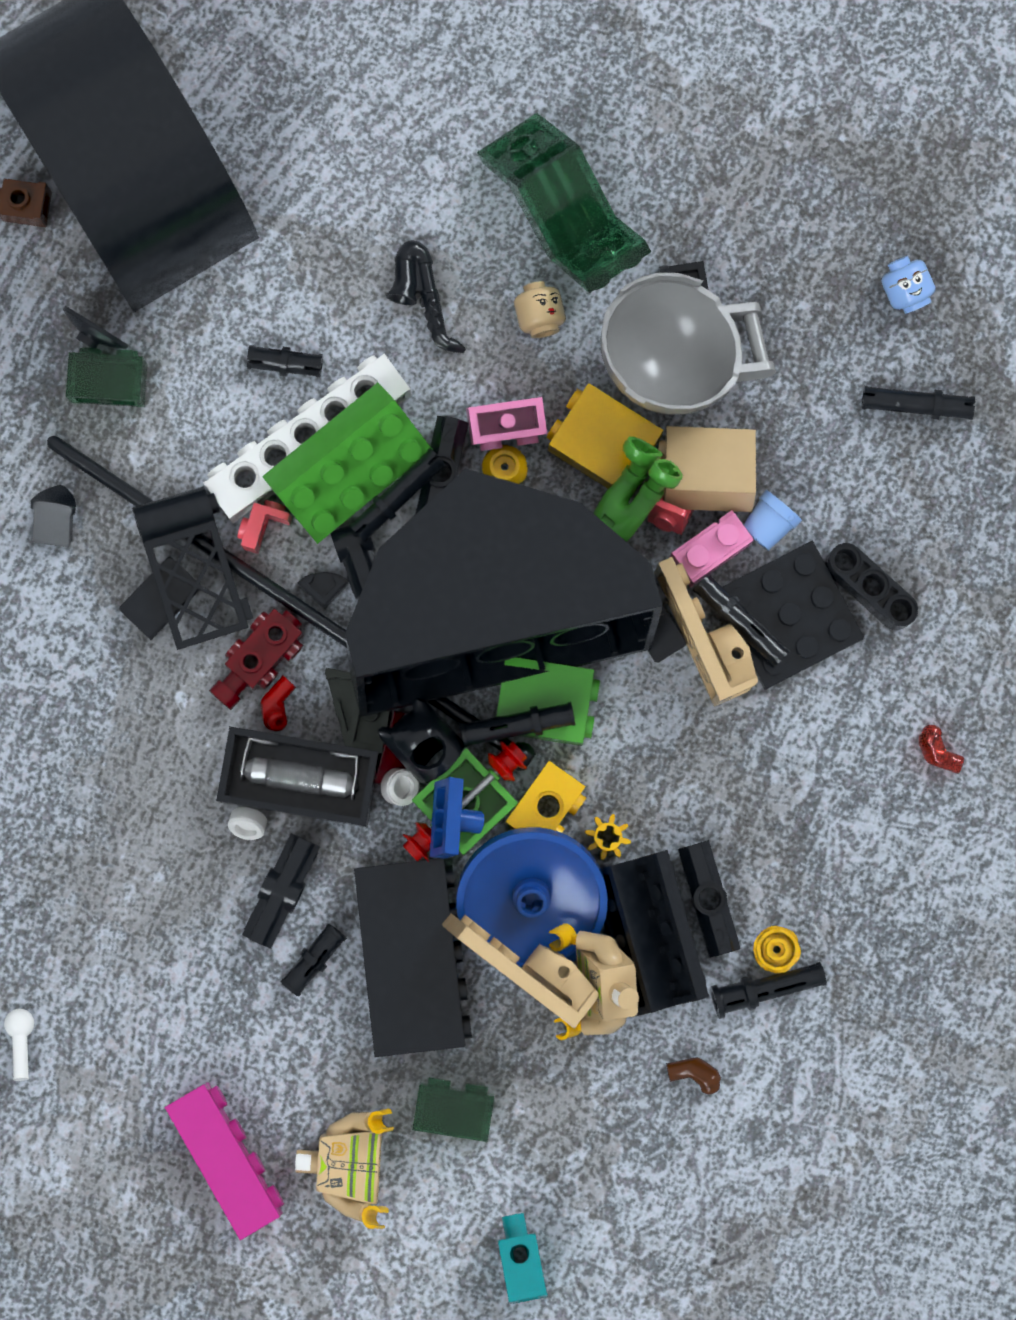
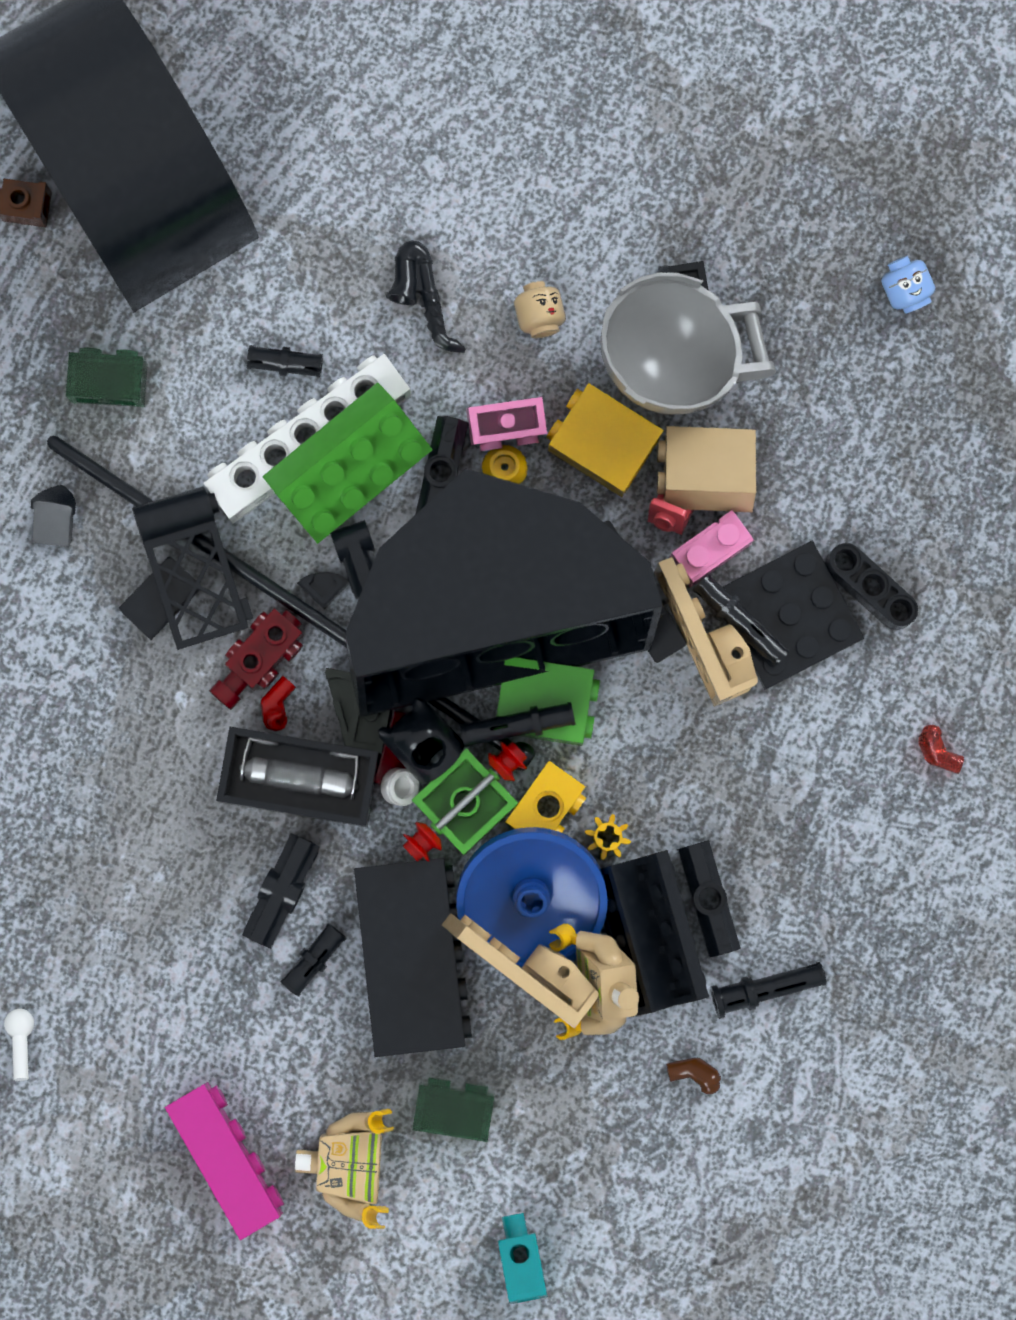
black dish [63,306,129,350] -> none
white tile [228,807,267,840] -> none
coral bracket [237,500,292,554] -> none
black pin [349,448,446,543] -> none
blue tile [430,777,484,859] -> none
clear green bracket [477,113,651,293] -> none
bright green piece [593,437,683,542] -> none
light blue piece [743,490,802,551] -> none
yellow plate [753,926,801,973] -> none
black pin [862,385,975,420] -> none

